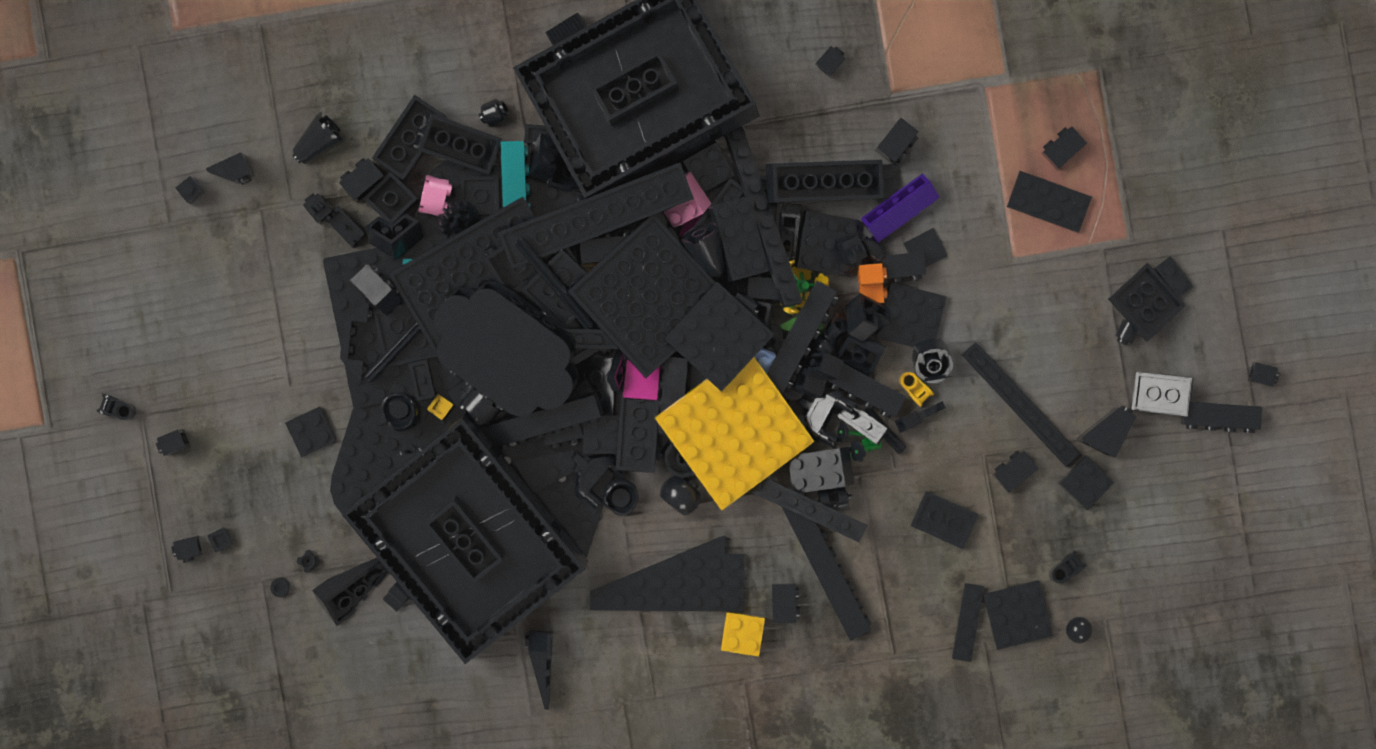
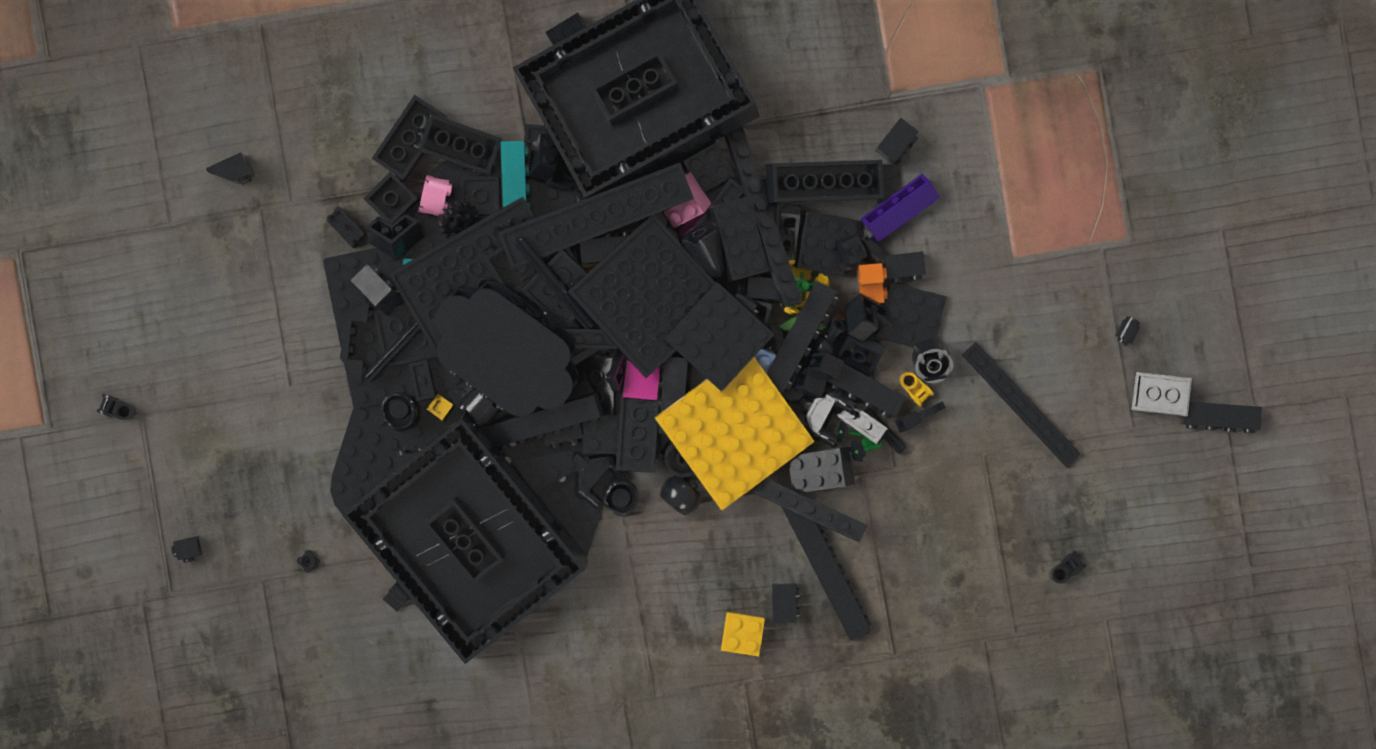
black brick [156,429,191,456] -> none
black brick [175,176,205,204] -> none
black plate [207,527,233,553] -> none
black tile [270,578,290,597] -> none
black plate [285,406,336,457] -> none
black cone [292,112,346,164] -> none
black brick [303,193,334,224] -> none
black wedge [312,558,389,626] -> none
black brick [339,158,385,203] -> none
black head [479,99,509,127] -> none
black wedge [525,630,553,710] -> none
black wing [590,536,744,612] -> none
black brick [815,46,845,77] -> none
black wheel [818,487,853,511] -> none
black piece [903,228,947,267] -> none
black plate [910,491,979,549] -> none
black plate [952,583,984,662] -> none
black plate [983,580,1053,650] -> none
black brick [993,450,1039,493] -> none
black plate [1006,171,1092,233] -> none
black brick [1042,126,1087,170] -> none
black brick [1058,456,1114,510] -> none
black piece [1066,617,1093,643] -> none
black slope [1077,406,1136,458] -> none
black plate [1108,263,1186,342] -> none
black plate [1154,256,1194,297] -> none
black brick [1248,362,1280,387] -> none

